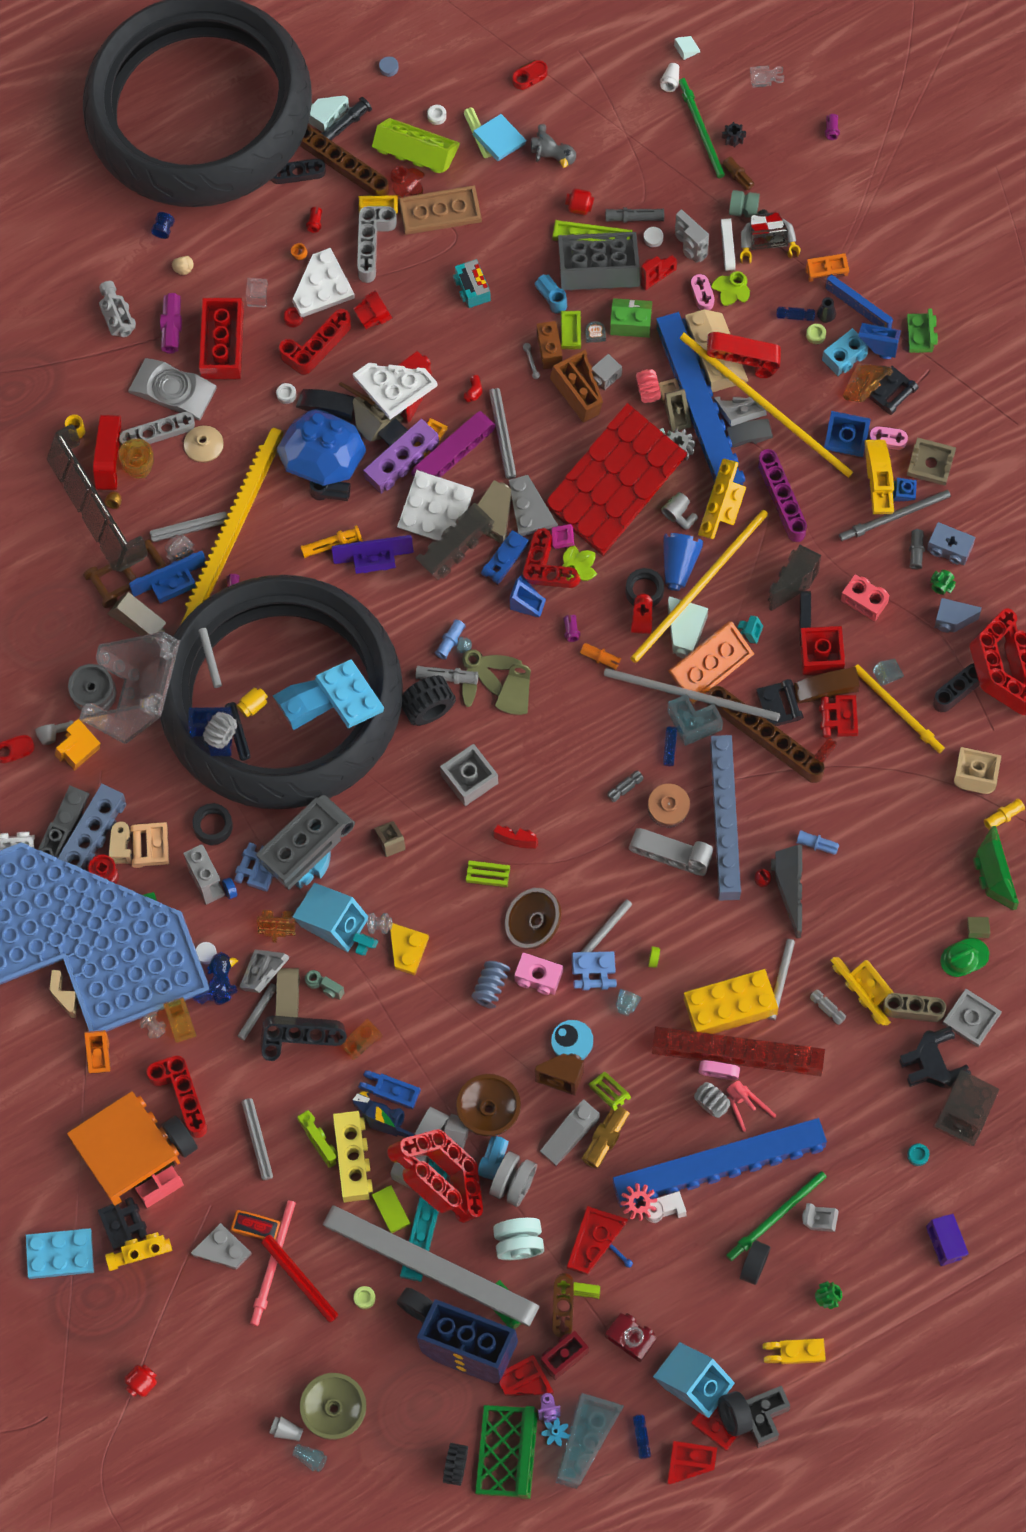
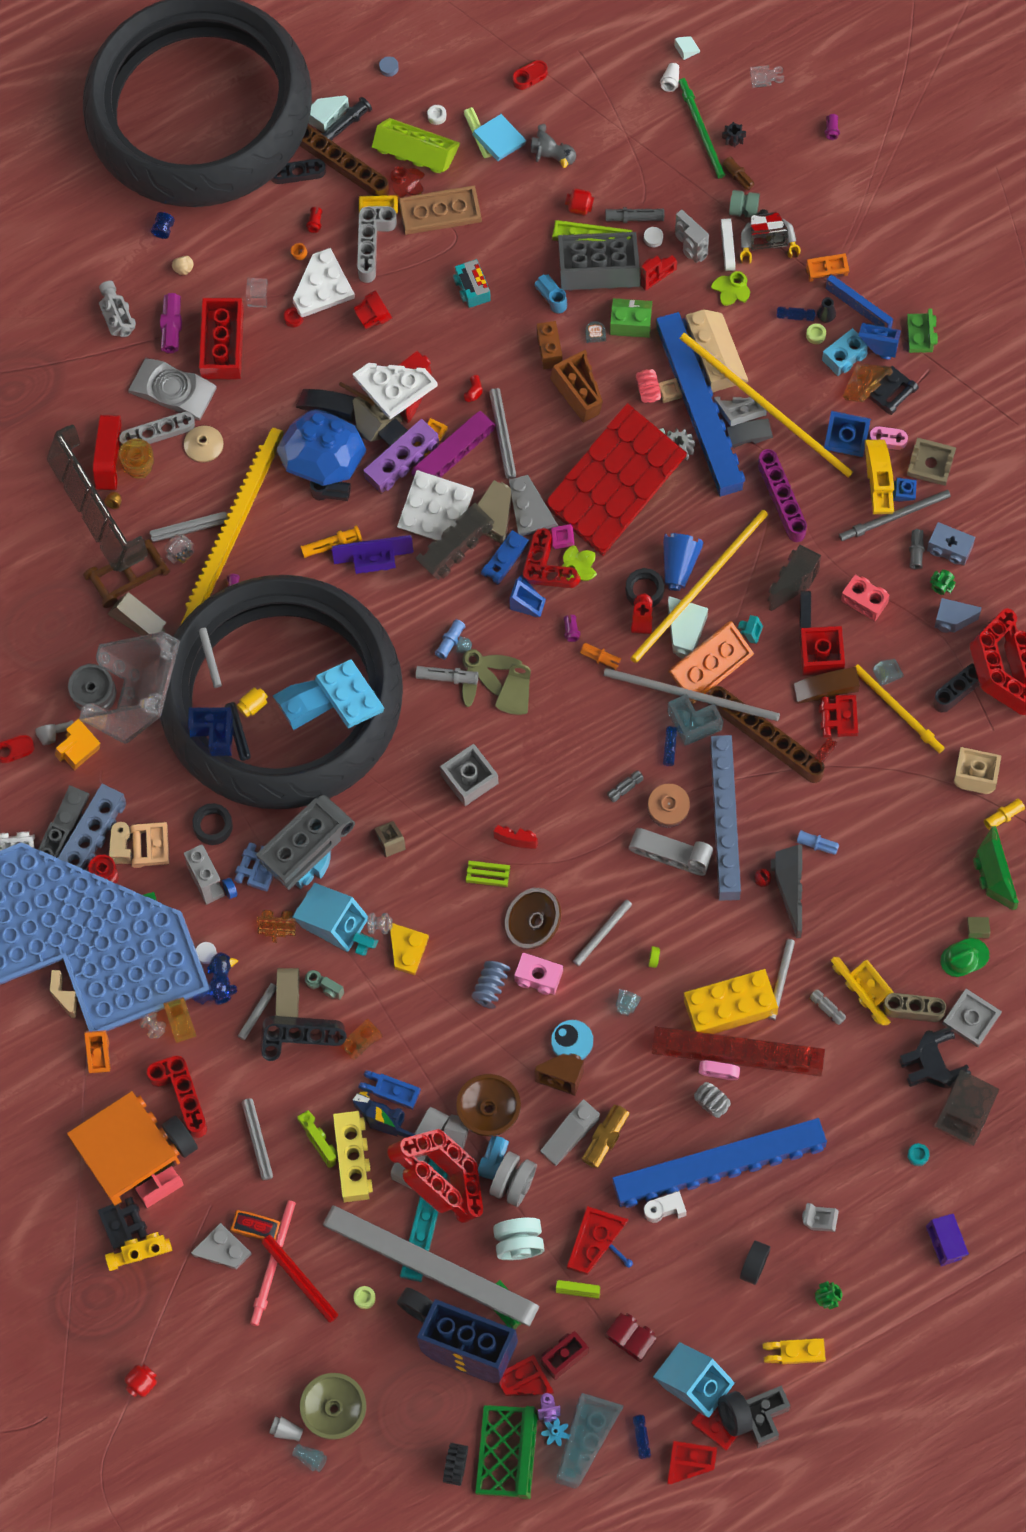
medium azure plate [26,1228,94,1279] -> none
yellow beam [65,415,85,440] -> none
blue bracket [129,551,206,604] -> none
light grey gear [203,712,237,749] -> none
light grey wing [240,950,289,993] -> none
white tile [276,383,296,404] -> none
red beam [279,309,351,375] -> none
lime tile [372,1186,410,1233] -> none
black tyre [401,675,456,726] -> none
light grey hinge [523,343,540,379] -> none
reddish brown beam [553,1273,574,1338] -> none
lime tile [561,311,581,349] -> none
medium blue plate [571,952,617,990] -> none
lime tile [588,1071,631,1111] -> none
light grey brick [592,354,622,390] -> none
coral gear [620,1183,657,1221] -> none
clear bush [624,1326,644,1348] -> none
light grey piece [661,492,698,529] -> none
dark tan slope [664,389,692,432] -> none
bright pink beam [691,274,714,310] -> none
yellow bracket [698,459,746,539] -> none
red beam [707,332,781,378] -> none
coral plant [726,1081,776,1132] -> none
green bar [726,1171,827,1262] -> none
black plate [756,679,804,726] -> none

